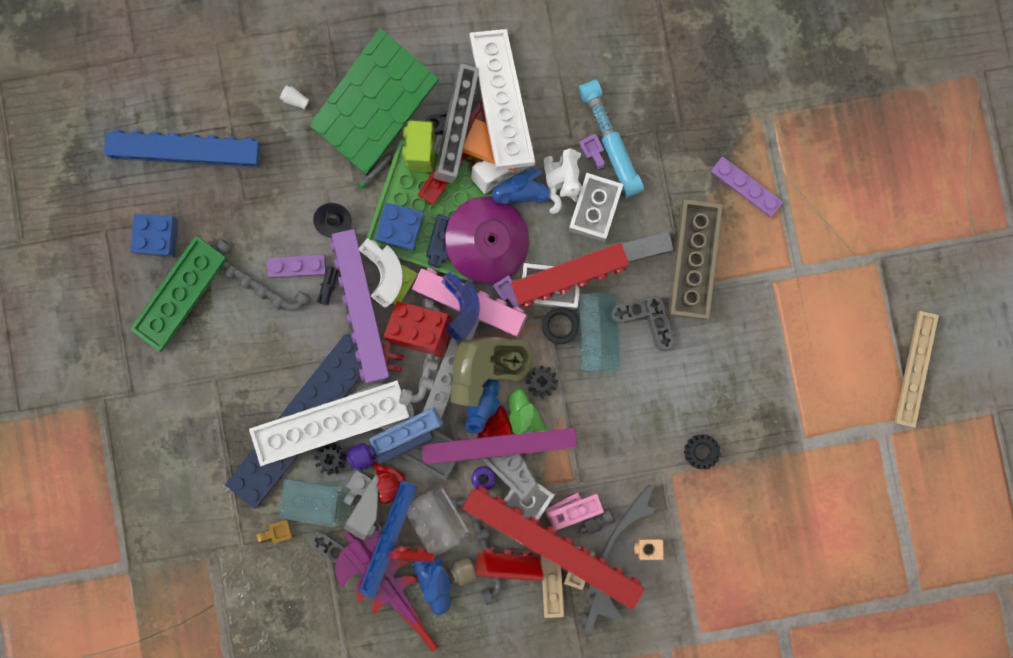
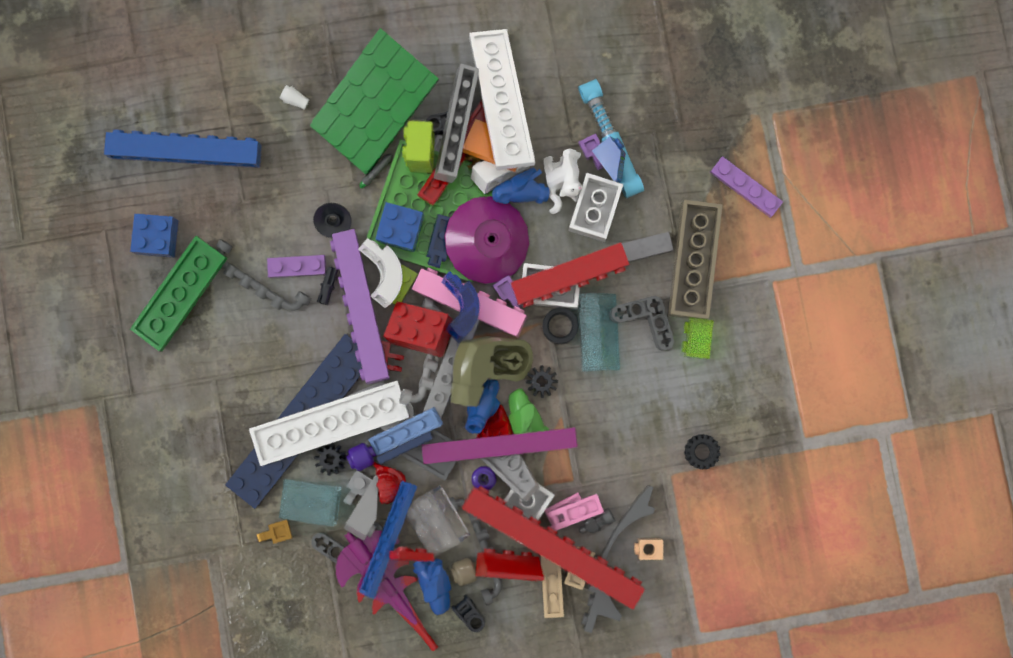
tan plate [894,311,939,428] -> none
none -> black piece [451,594,486,633]
none -> slope [592,136,626,183]
none -> clear neon green brick [681,318,714,360]

